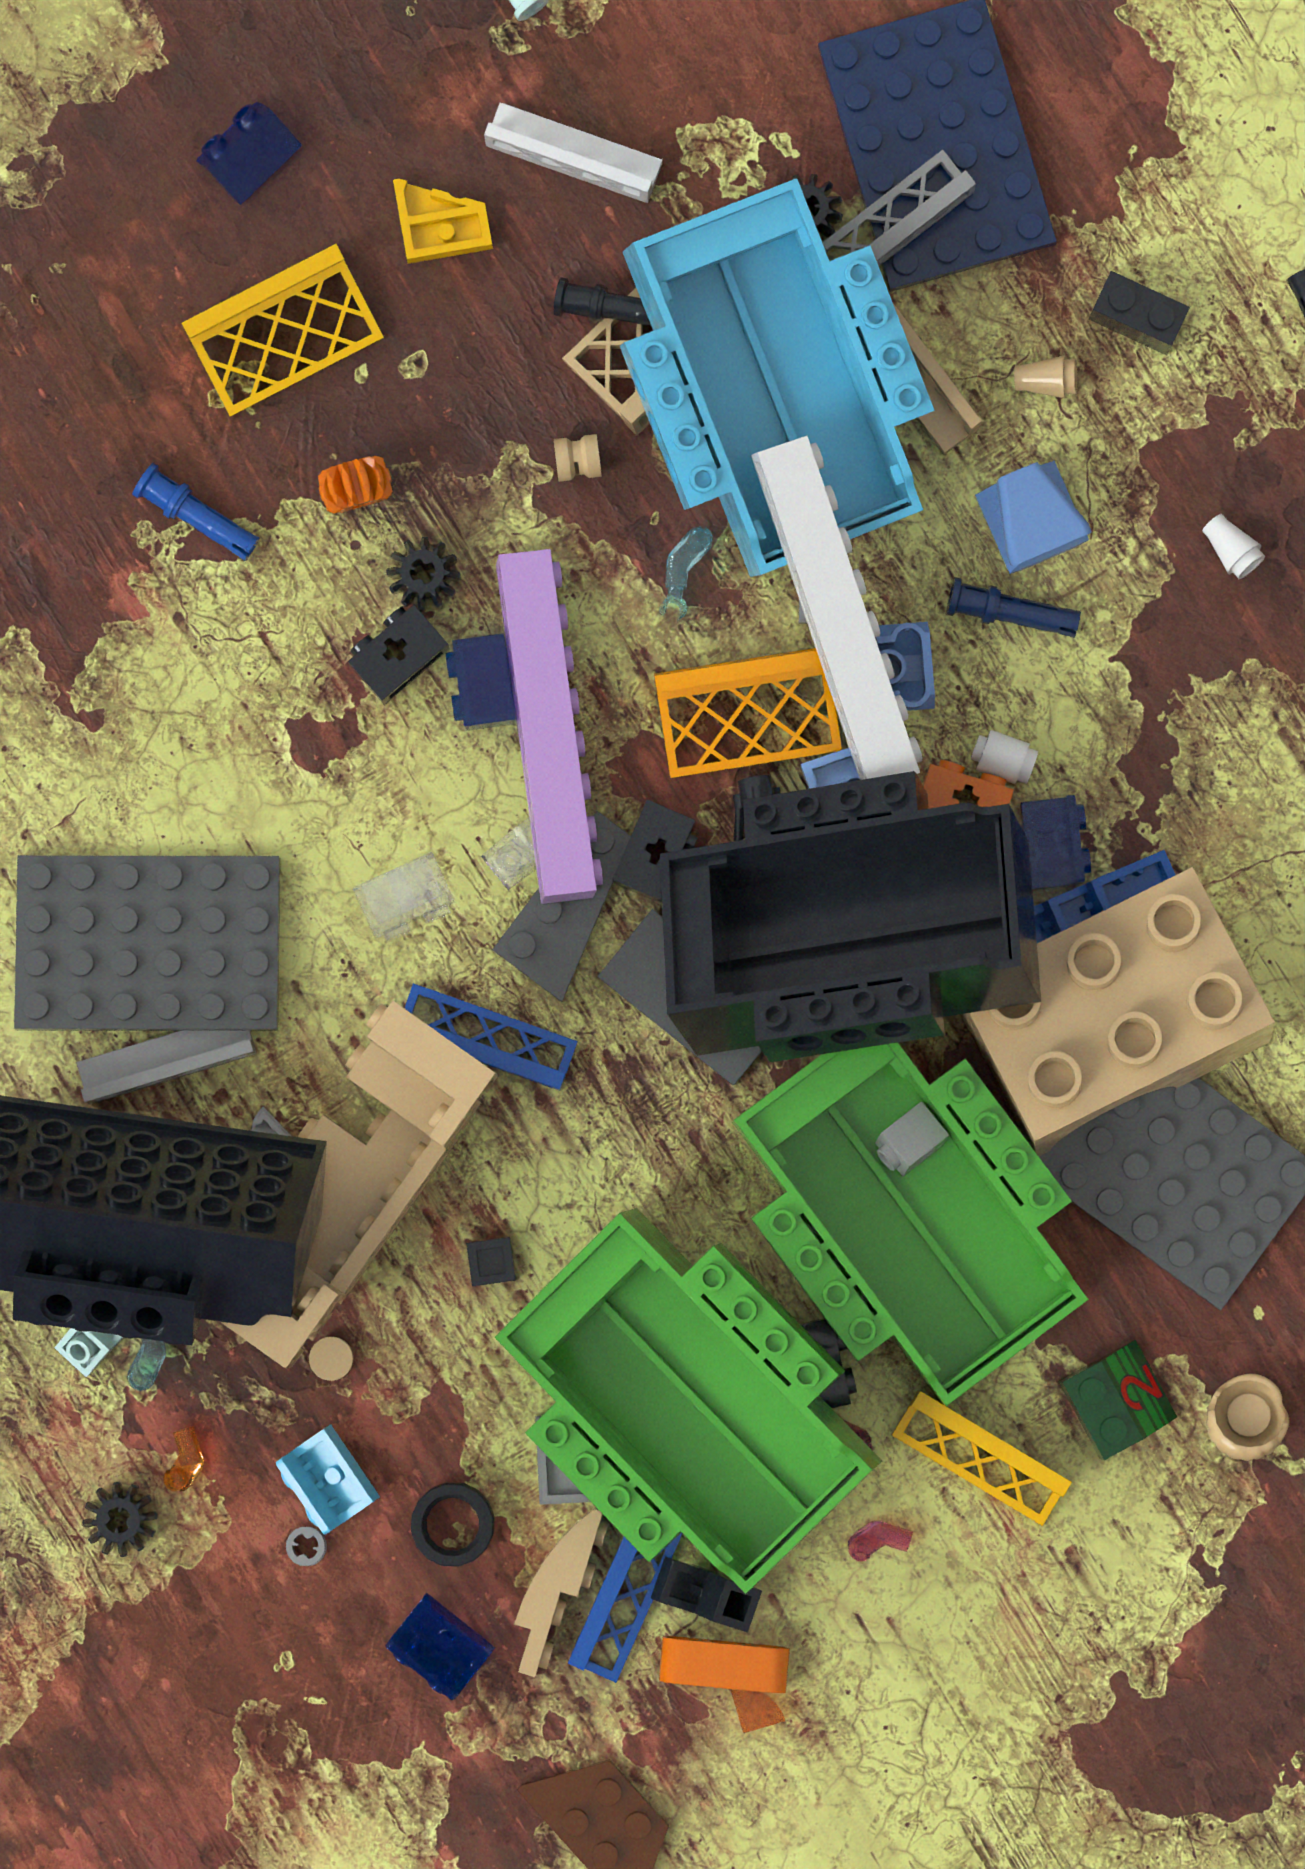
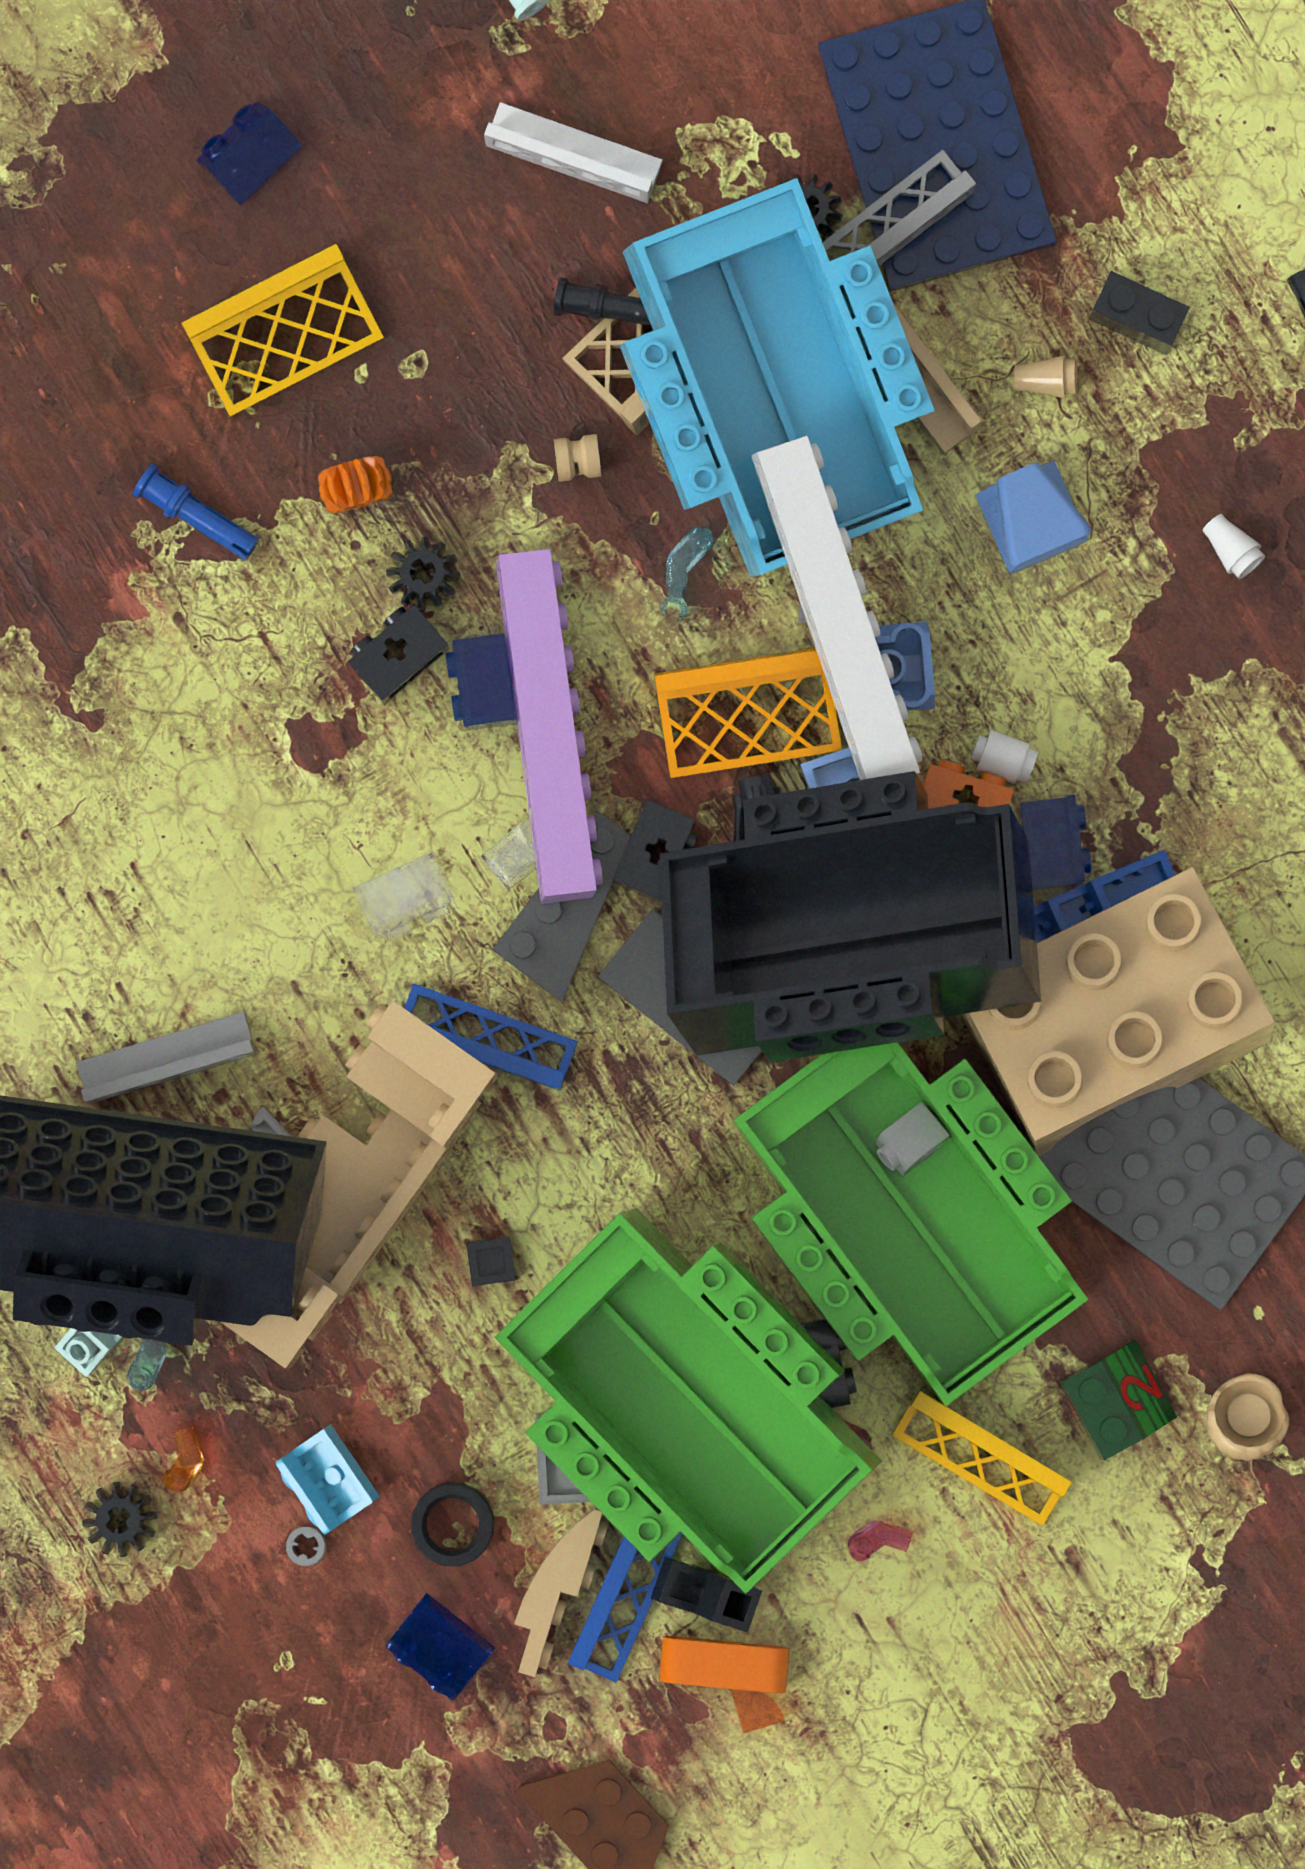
dark grey plate [14,855,280,1031] -> none
tan tile [309,1337,354,1381] -> none
yellow wing [393,179,493,264] -> none
dark blue pin [946,577,1081,638] -> none

